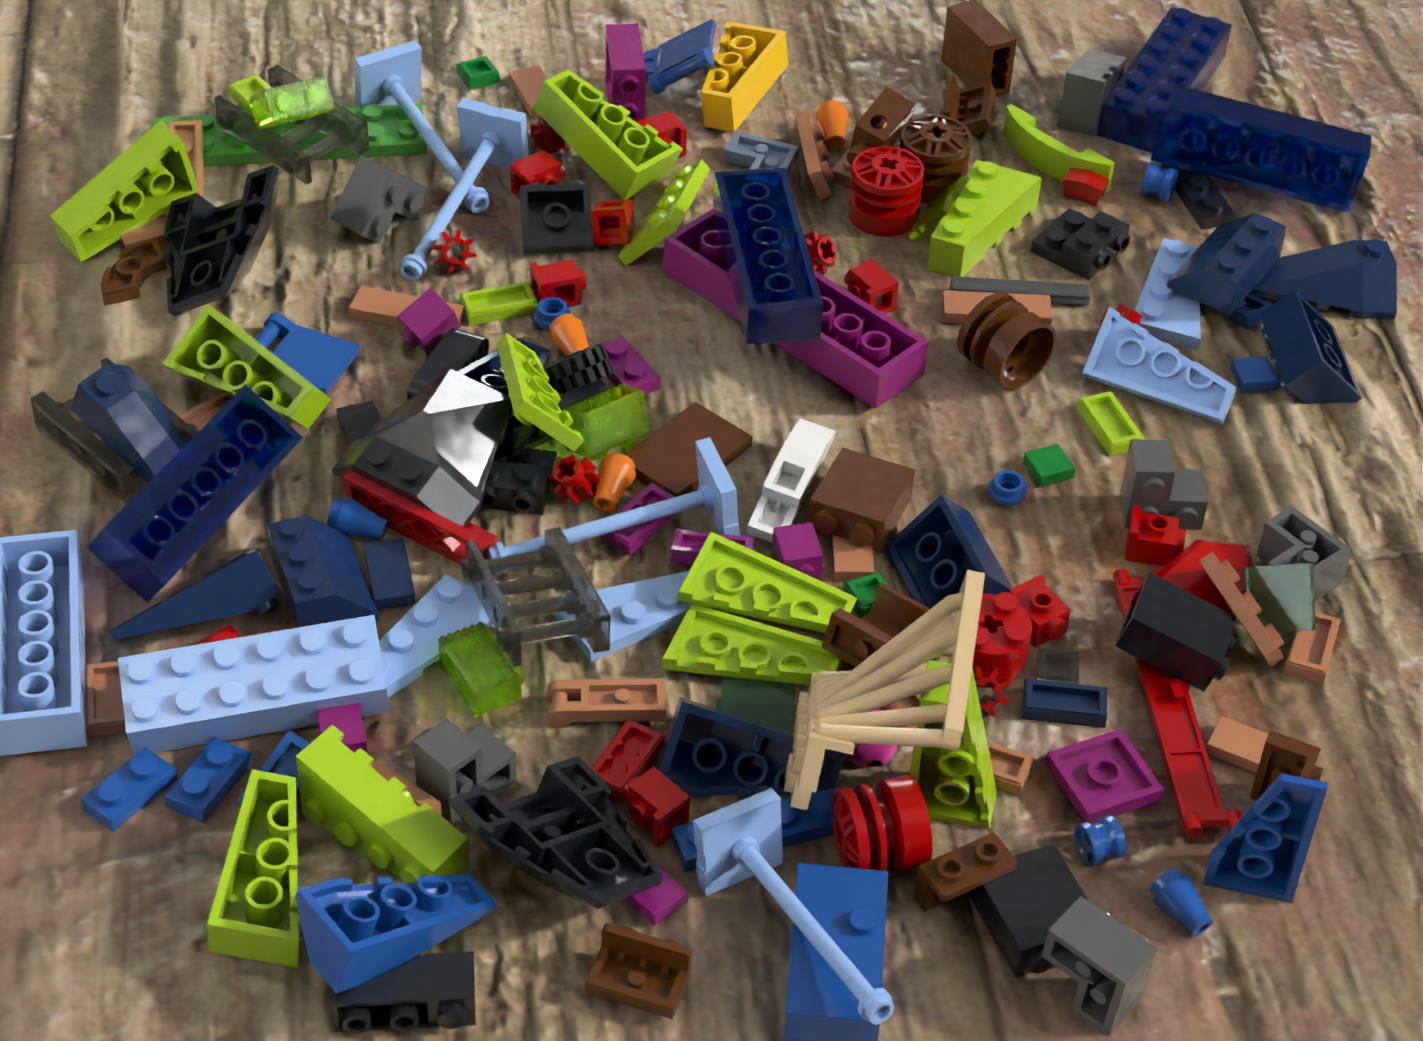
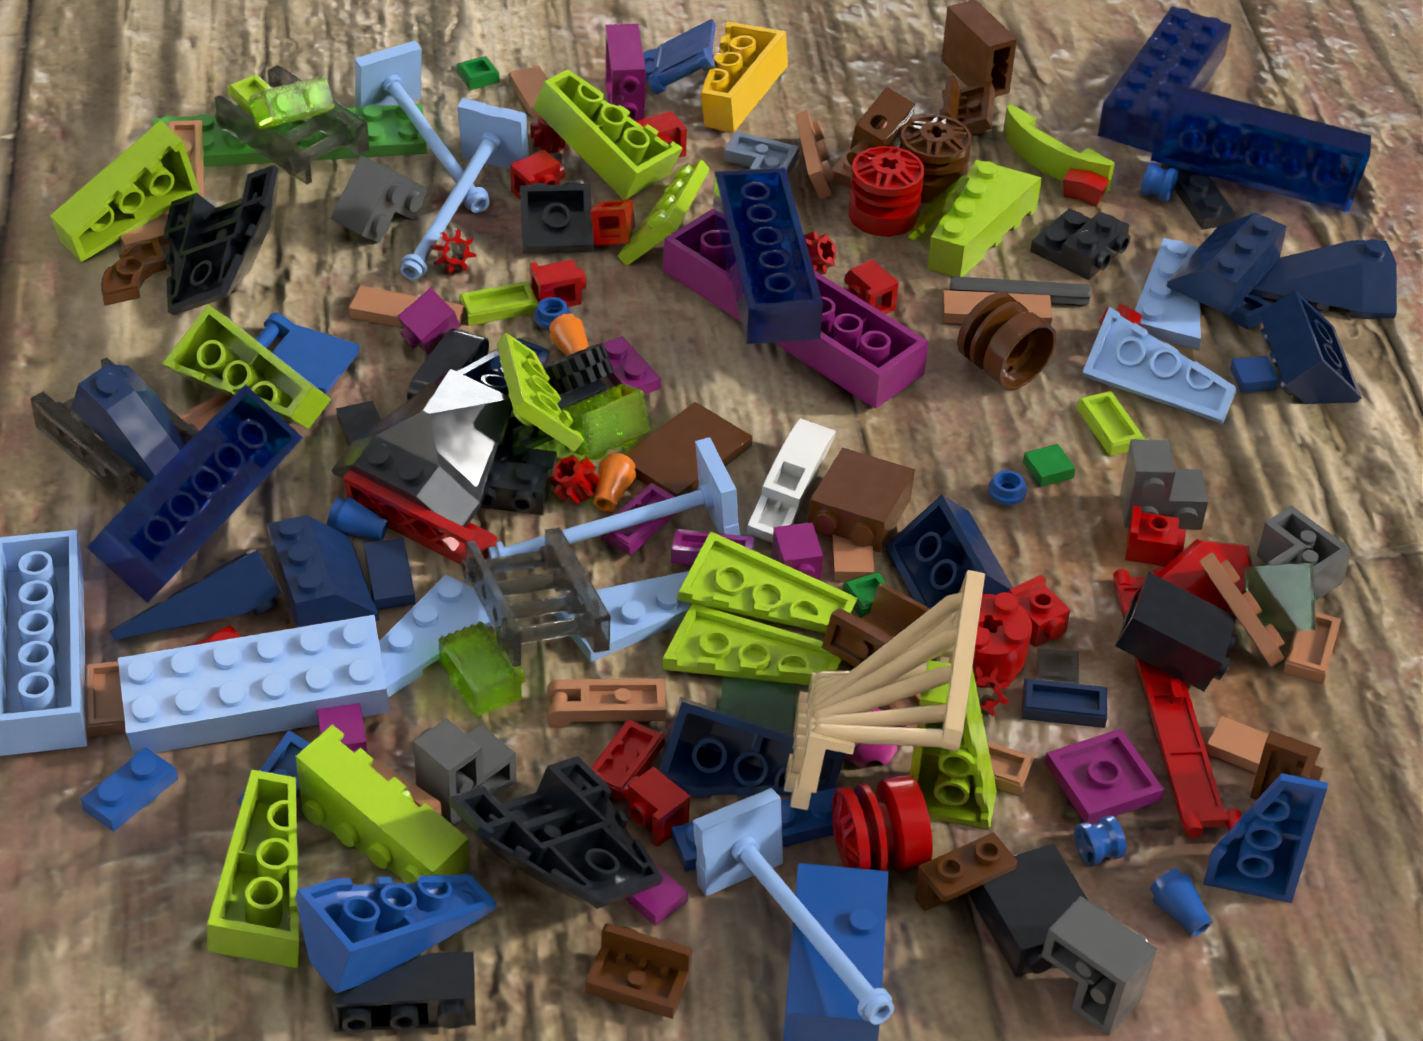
blue plate [165,737,252,823] -> none
orange cone [816,100,849,150] -> none
dark grey wedge [1055,48,1126,137] -> none

